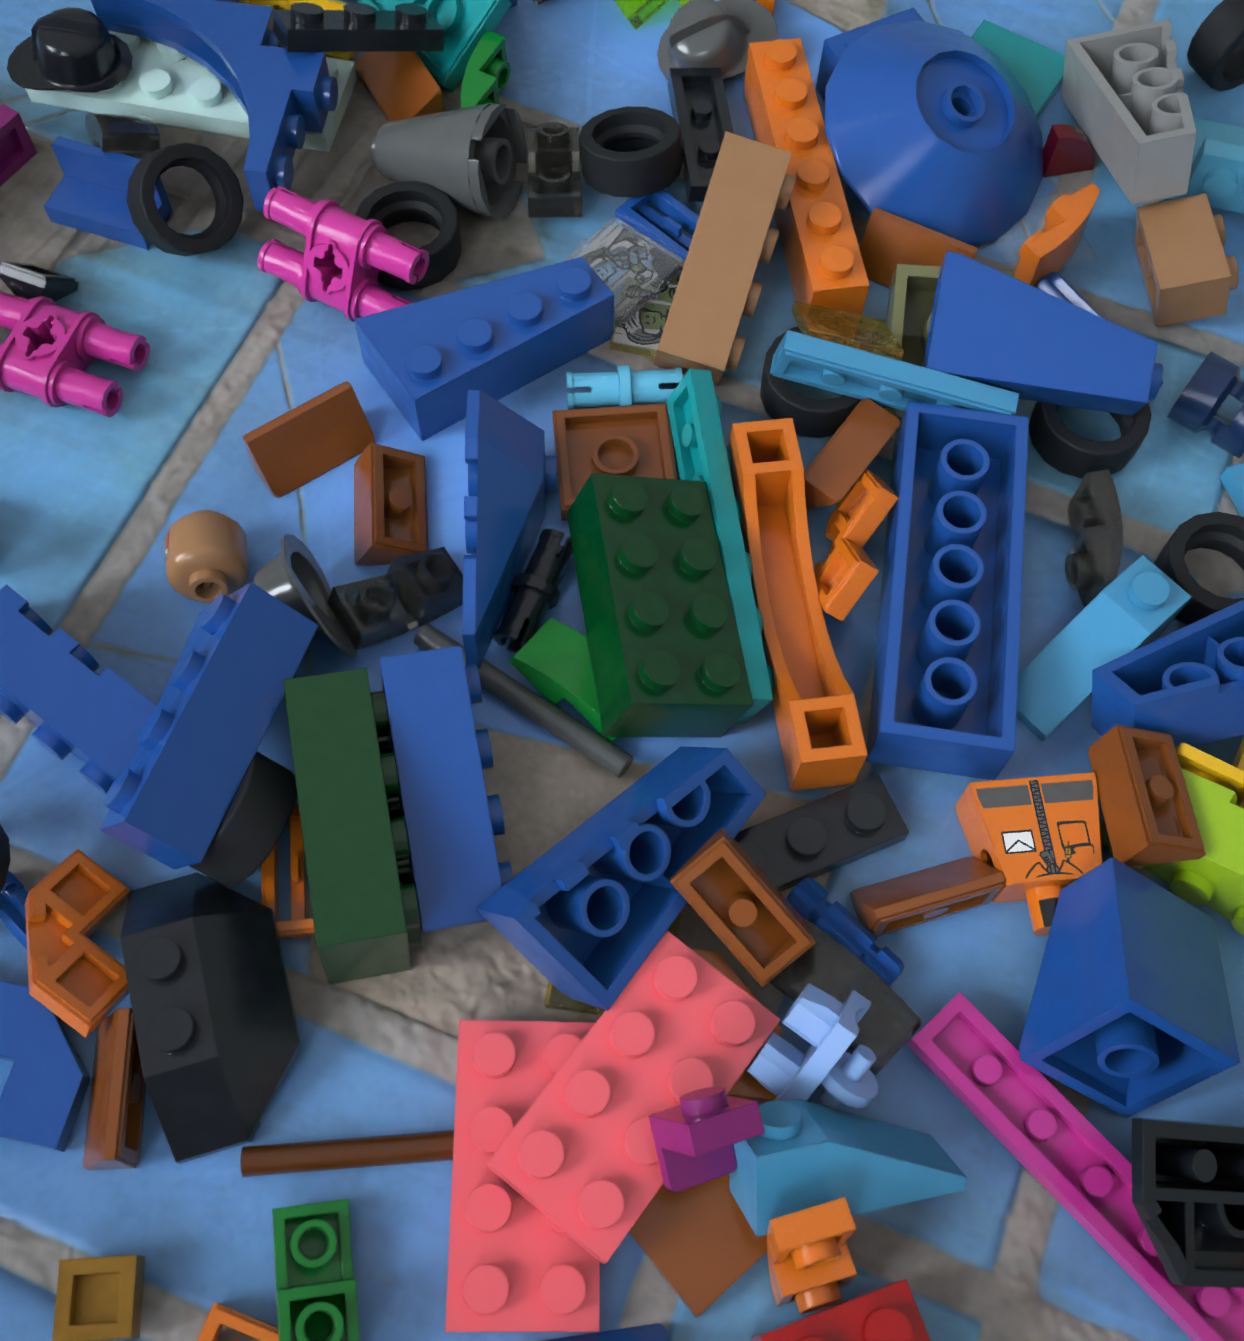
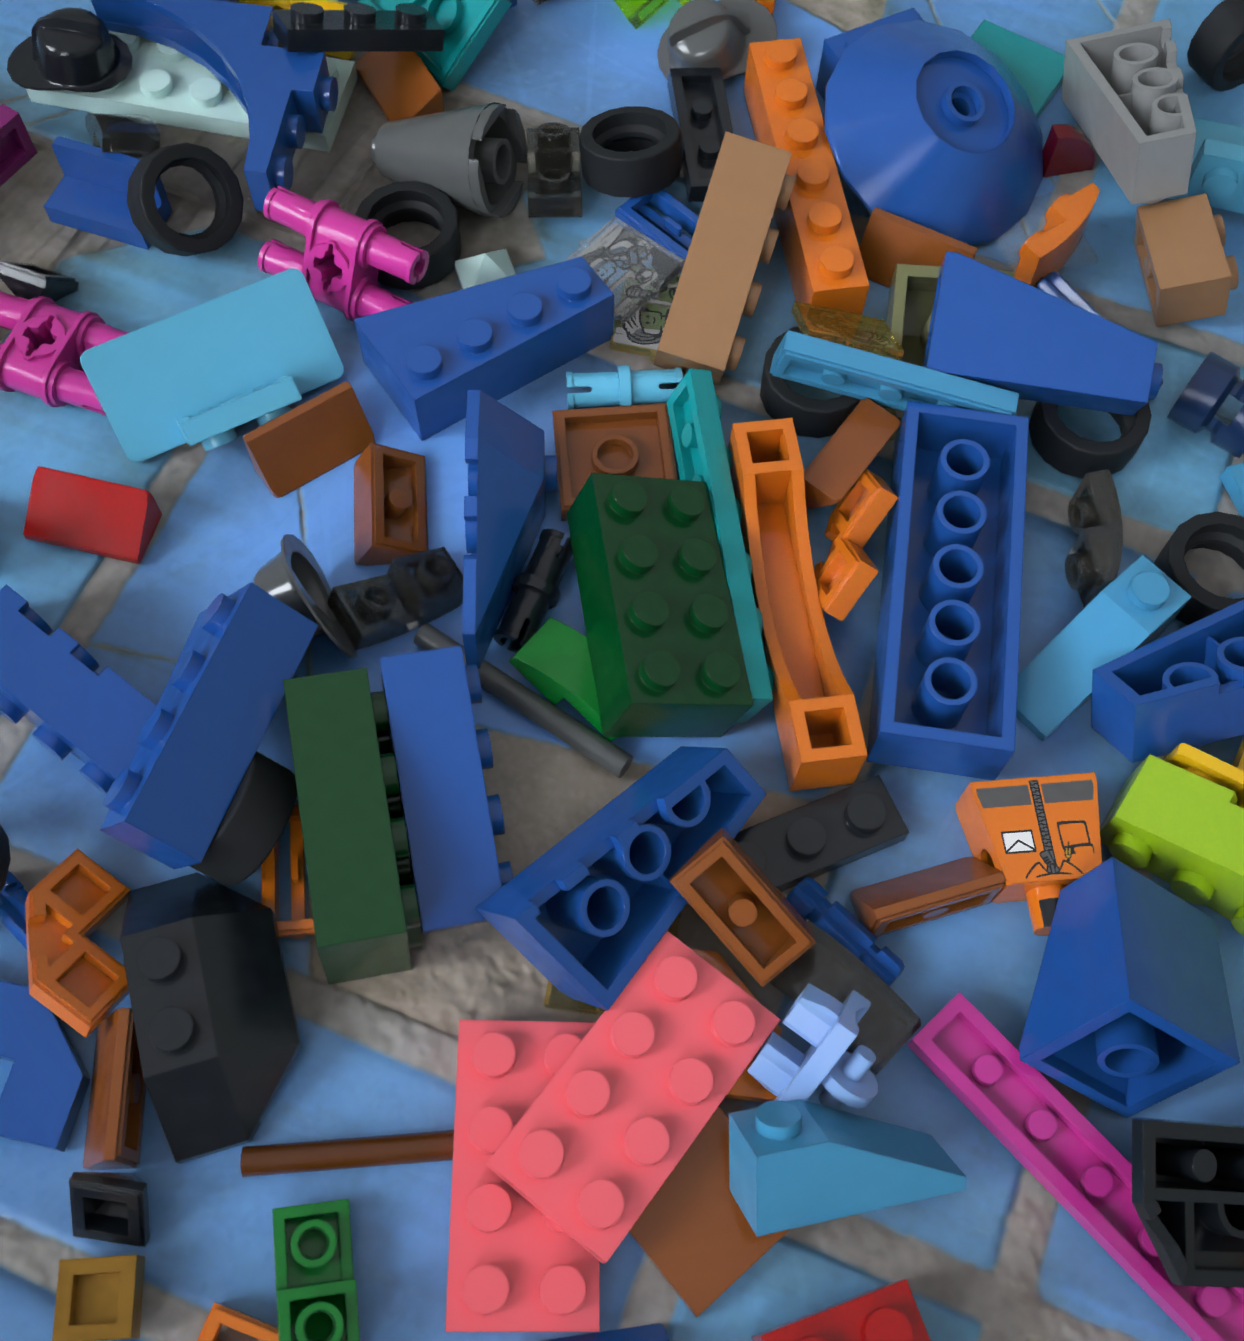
medium nougat head [165,510,249,603] -> none
green slope [461,30,510,108] -> none
magenta bracket [648,1087,765,1192] -> none
orange slope [767,1197,857,1314] -> none
dark orange slope [1088,725,1206,867] -> none
none -> red slope [23,466,162,565]
none -> black slope [69,1172,150,1247]
none -> medium azure bracket [80,268,344,462]
none -> light aqua slope [454,249,516,289]

